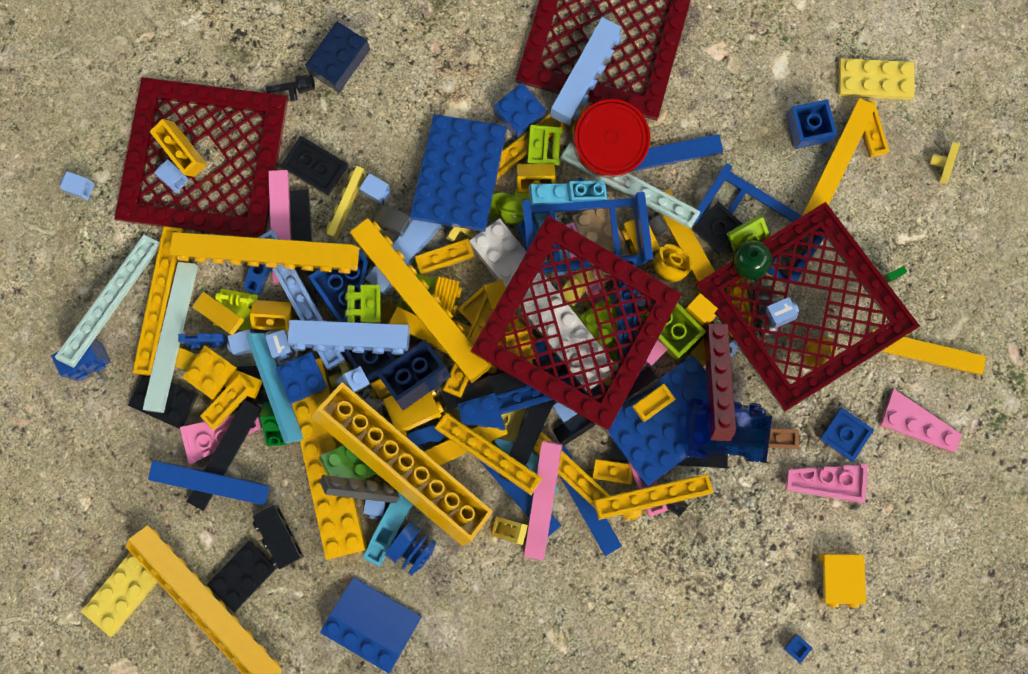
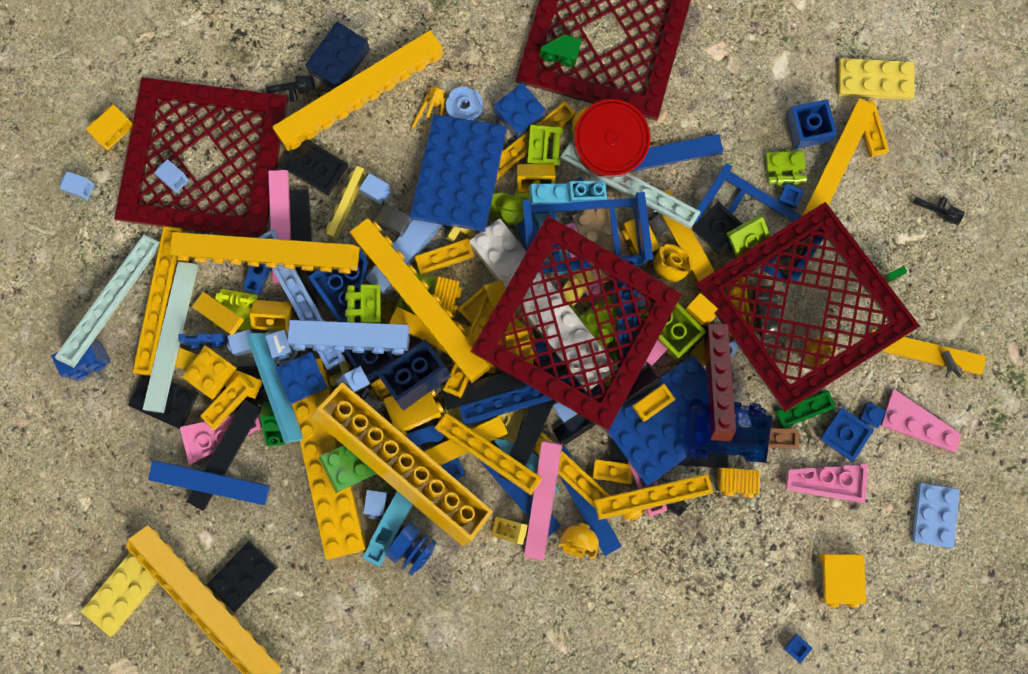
yellow brick [149,119,208,177] -> none
black brick [252,505,304,570] -> none
dark grey plate [320,475,400,503] -> none
blue slope [320,577,422,674] -> none
blue wing [457,393,506,431] -> none
light blue brick [550,17,623,126] -> none
dark green cylinder [732,240,772,280] -> none
light blue brick [766,297,799,329] -> none
light yellow tile [930,142,960,185] -> none
none -> yellow brick [86,104,133,151]
none -> yellow brick [272,30,443,151]
none -> yellow plant [411,87,446,128]
none -> blue plate [441,458,466,480]
none -> light blue plate [446,86,483,121]
none -> green slope [539,34,582,67]
none -> yellow cylinder [558,523,599,559]
none -> yellow brick [717,468,760,498]
none -> lime plate [765,151,807,186]
none -> green tile [774,390,836,429]
none -> blue plate [778,183,804,209]
none -> blue plate [859,402,886,429]
none -> light blue plate [912,483,960,548]
none -> black piece [913,197,965,225]
none -> dark grey bar [941,350,962,378]

